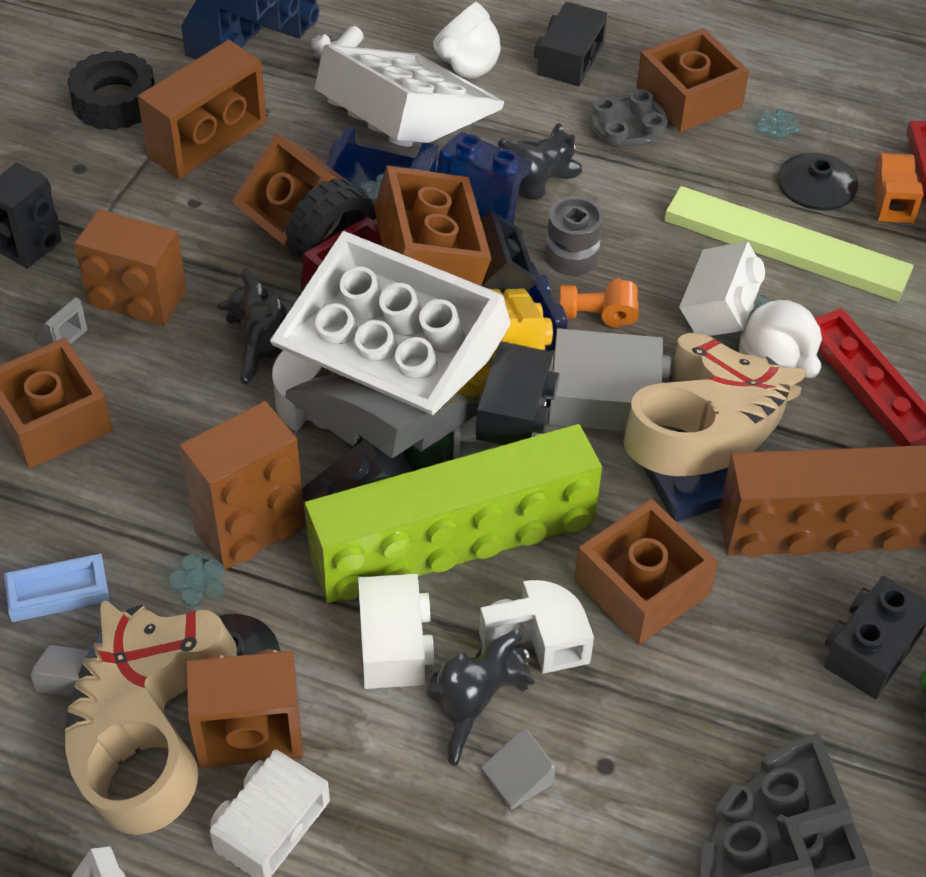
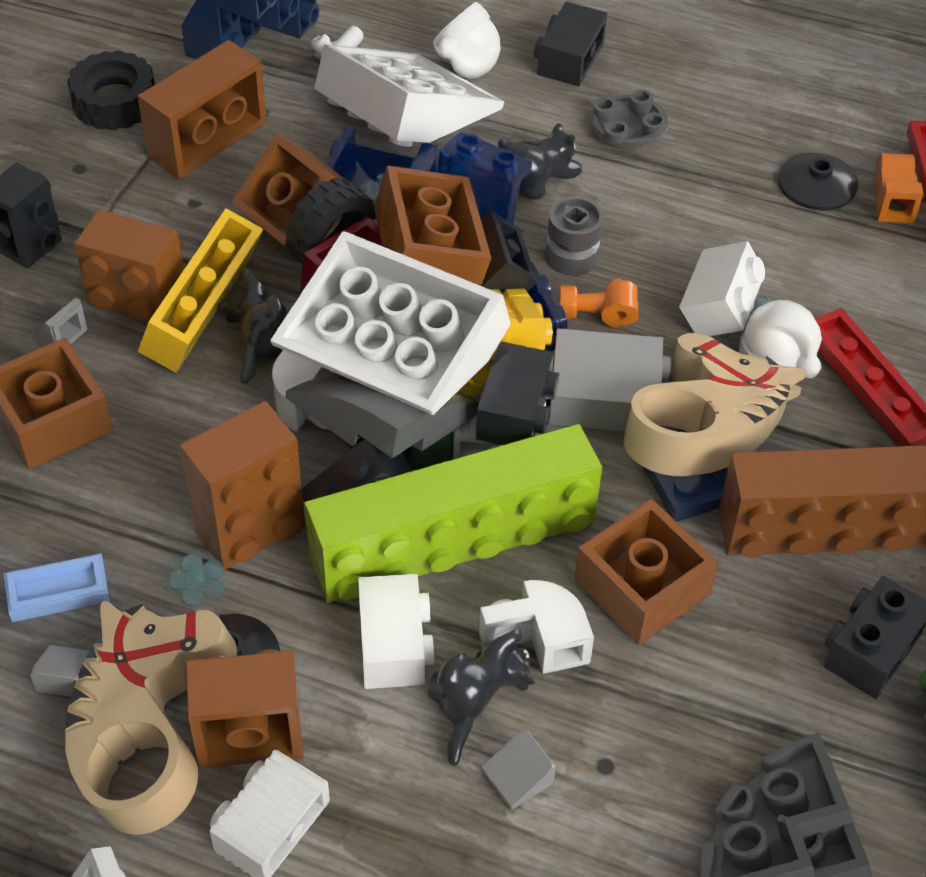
dark orange brick [636,28,749,132] -> none
yellowish green tile [665,186,914,302] -> none
clear light blue plant [756,109,802,137] -> none
none -> yellow brick [138,208,263,373]

